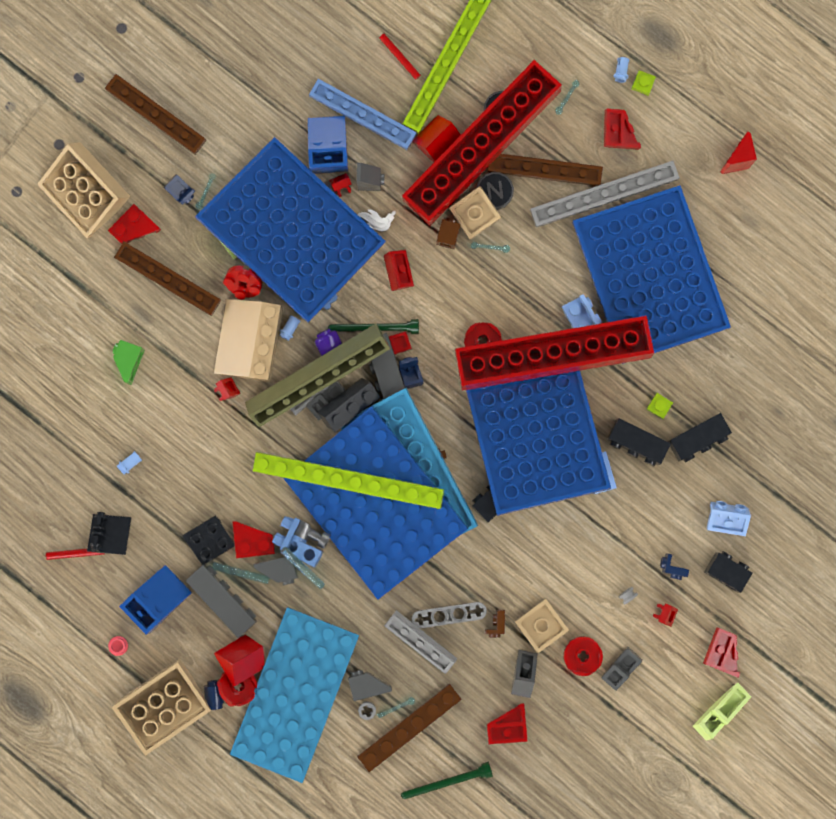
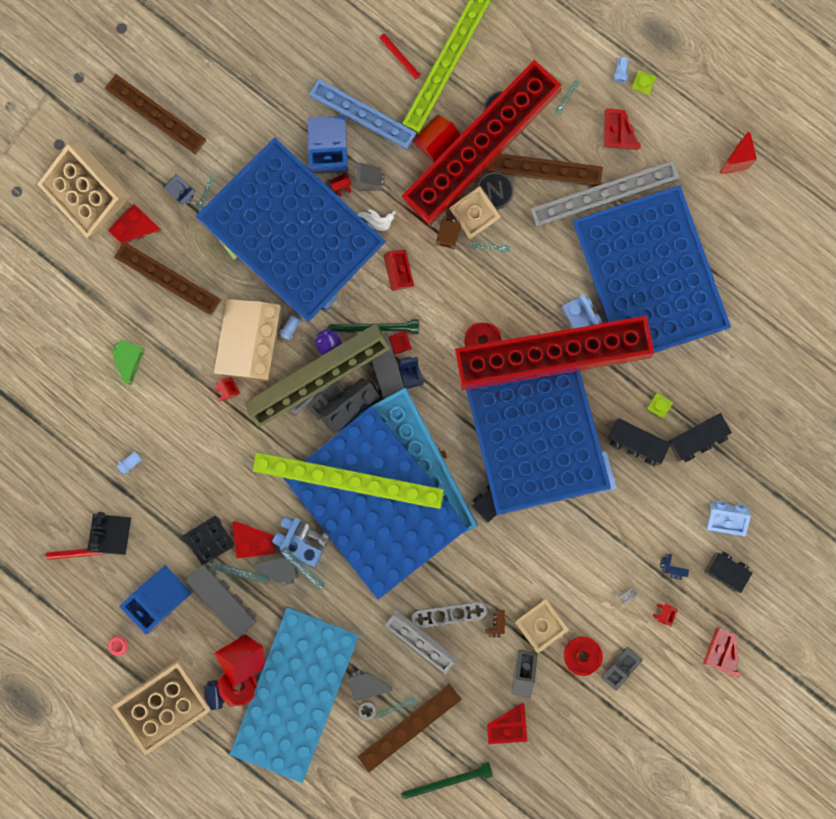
red plate [223,265,263,300] -> none
yellowish green slope [693,683,751,741] -> none

